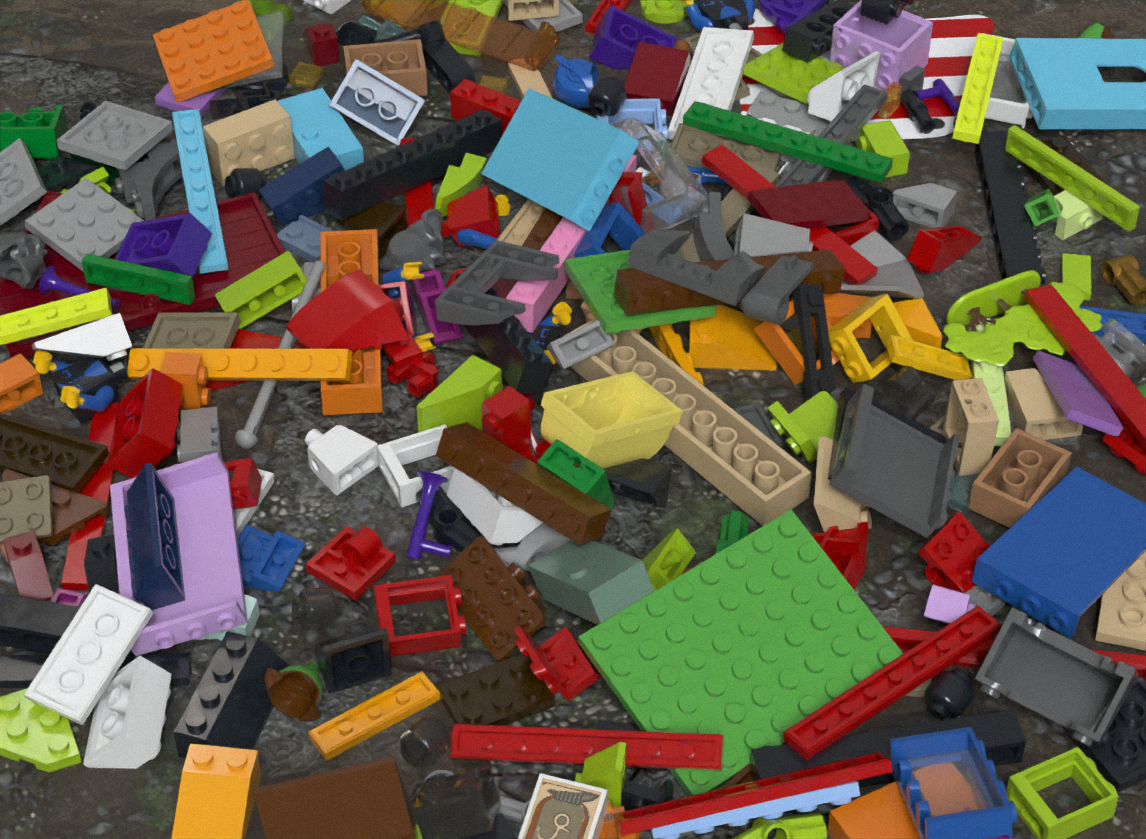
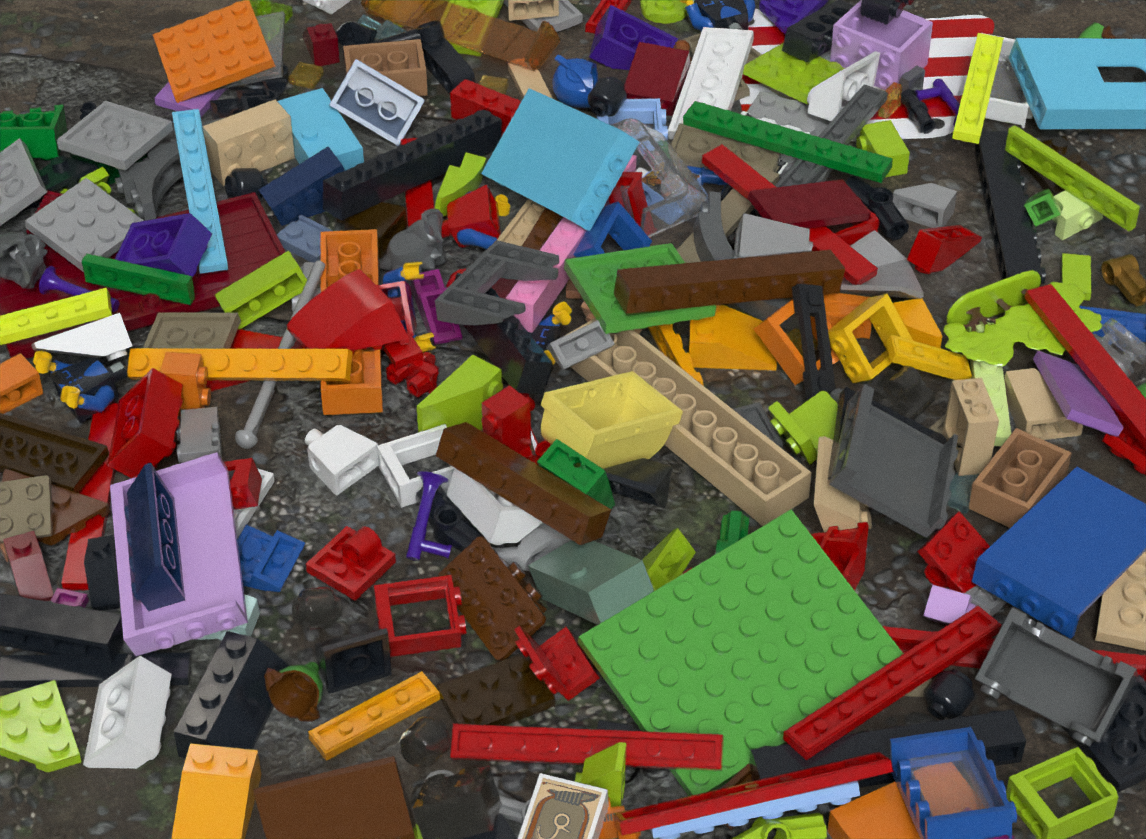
white tile [24,584,153,725] -> none
black plate [622,779,673,811] -> none
dark grey wedge [627,228,765,306] -> none
dark grey door [741,255,814,325] -> none

